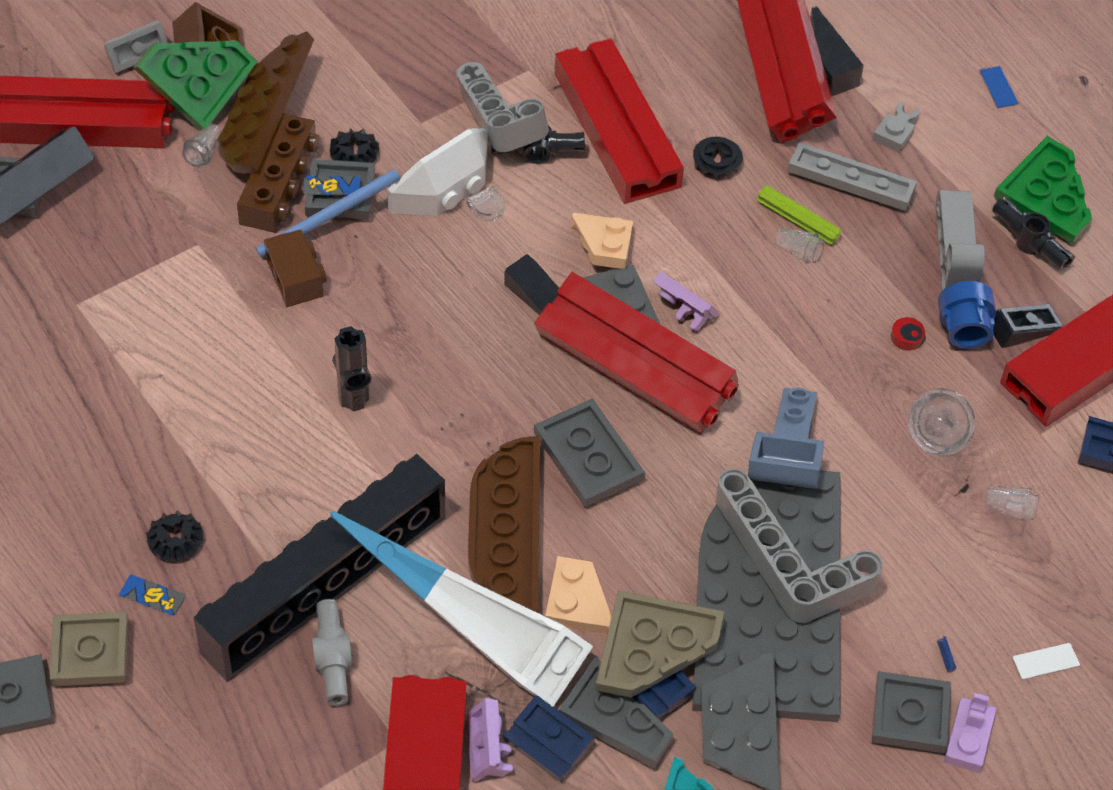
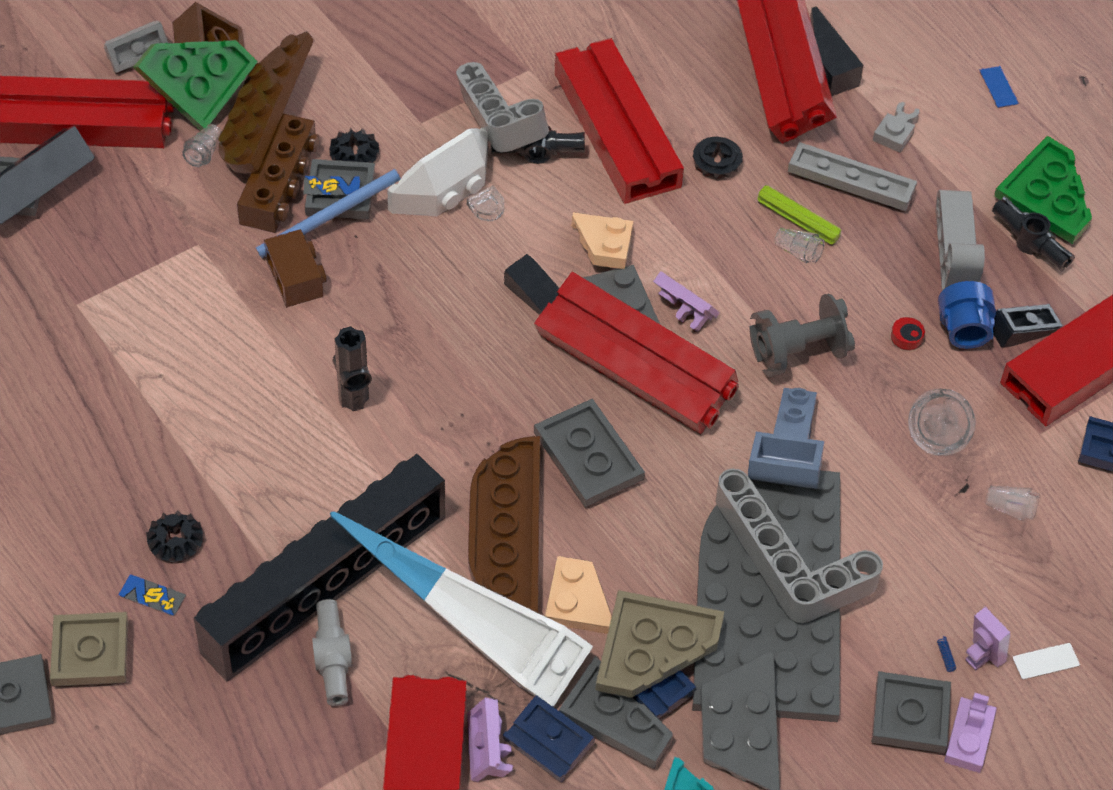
none -> dark grey piece [749,294,855,377]
none -> lavender plate [965,607,1010,670]

